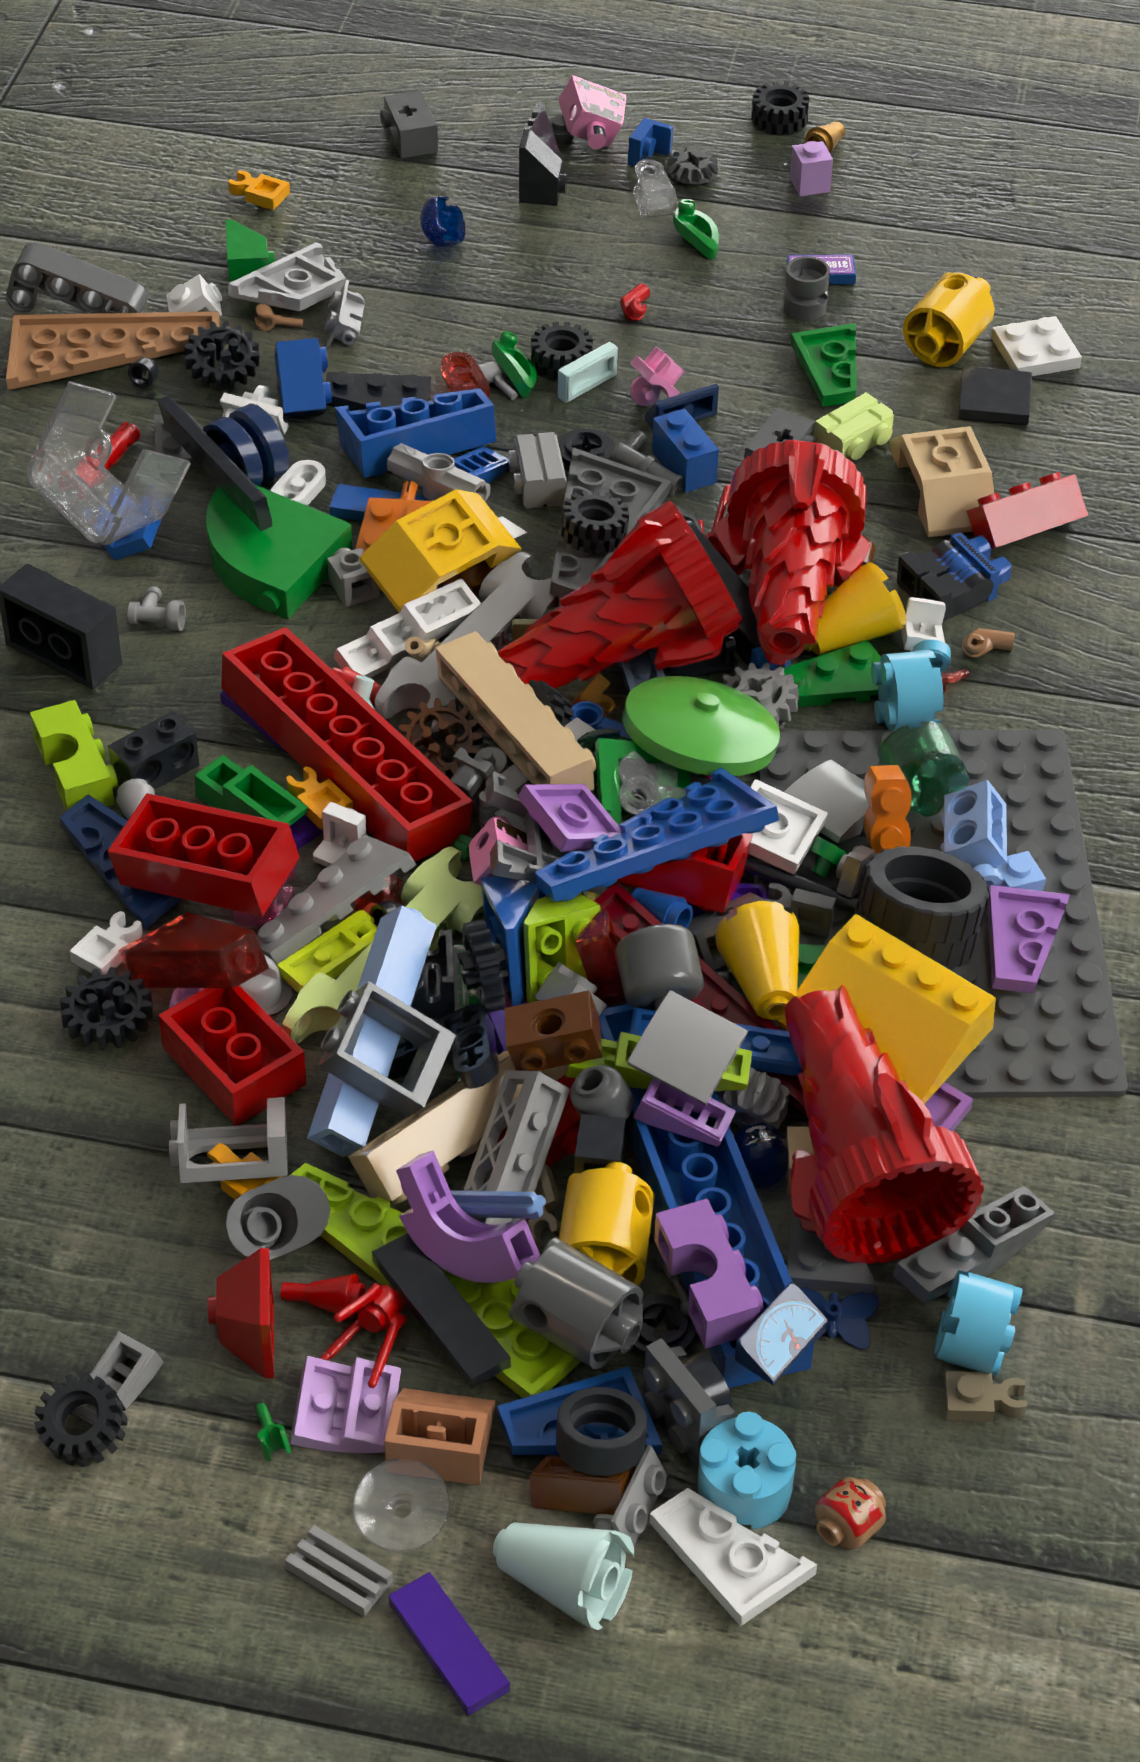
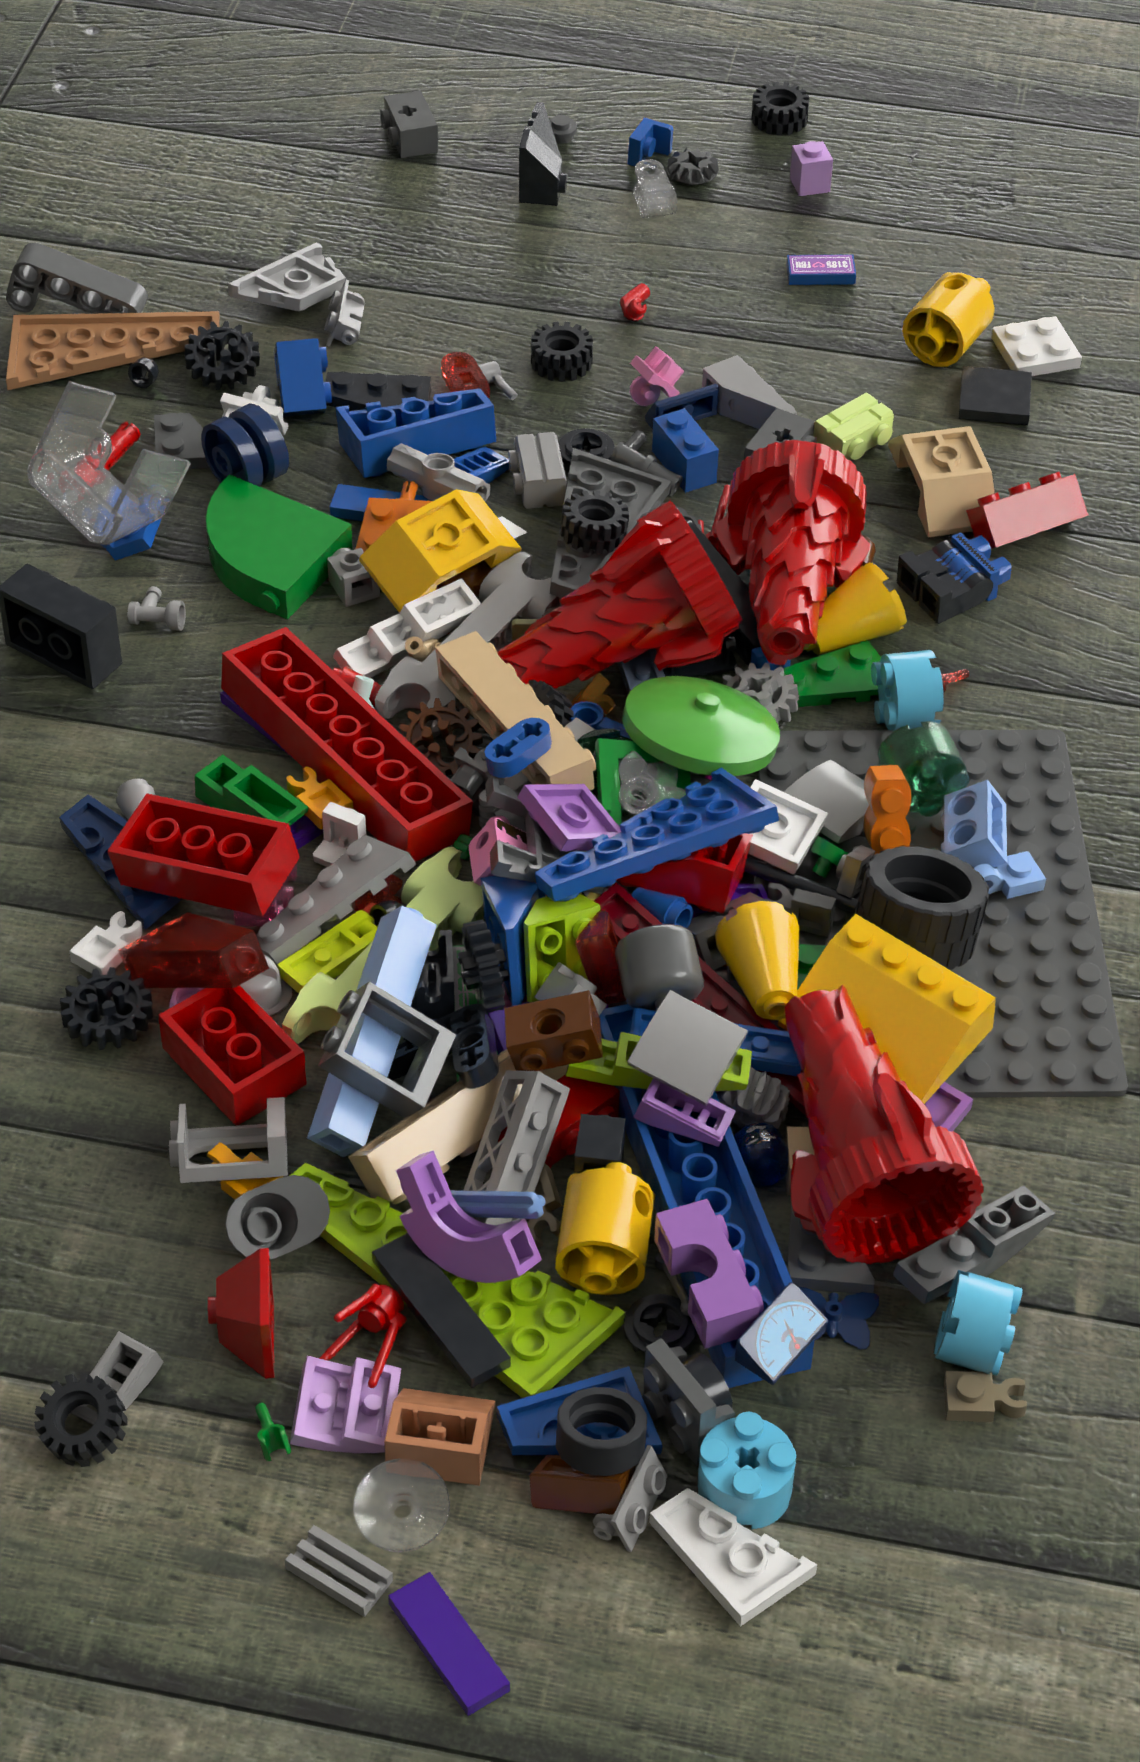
lime arch [30,700,118,811] -> none
black brick [108,711,199,790] -> none
black tile [157,395,273,531] -> none
white bracket [166,274,222,316] -> none
green slope [225,219,275,283] -> none
light orange plate [228,170,290,210] -> none
medium nougat hand [254,304,303,331] -> none
white plate [271,460,326,506] -> none
red cone [280,1274,366,1319] -> none
clear blue hair [420,196,466,247] -> none
green arm [492,331,537,398] -> none
light aqua cone [493,1522,634,1630] -> none
dark grey cylinder [509,1238,643,1369] -> none
bright pink torso [558,75,626,149] -> none
light aqua tile [558,342,618,403] -> none
dark grey head [570,1065,634,1121] -> none
green arm [673,199,719,259] -> none
dark grey wheel [783,256,830,321] -> none
green wing [791,323,857,407] -> none
pearl gold cone [804,122,845,154] -> none
medium nougat head [815,1477,886,1550] -> none
white bracket [901,597,946,652] -> none
medium azure tile [913,639,951,672] -> none
medium nougat arm [962,628,1015,658] -> none
medium lavender wing [987,885,1070,993] -> none
none -> blue beam [484,718,552,778]
none -> light grey slope [702,355,797,429]

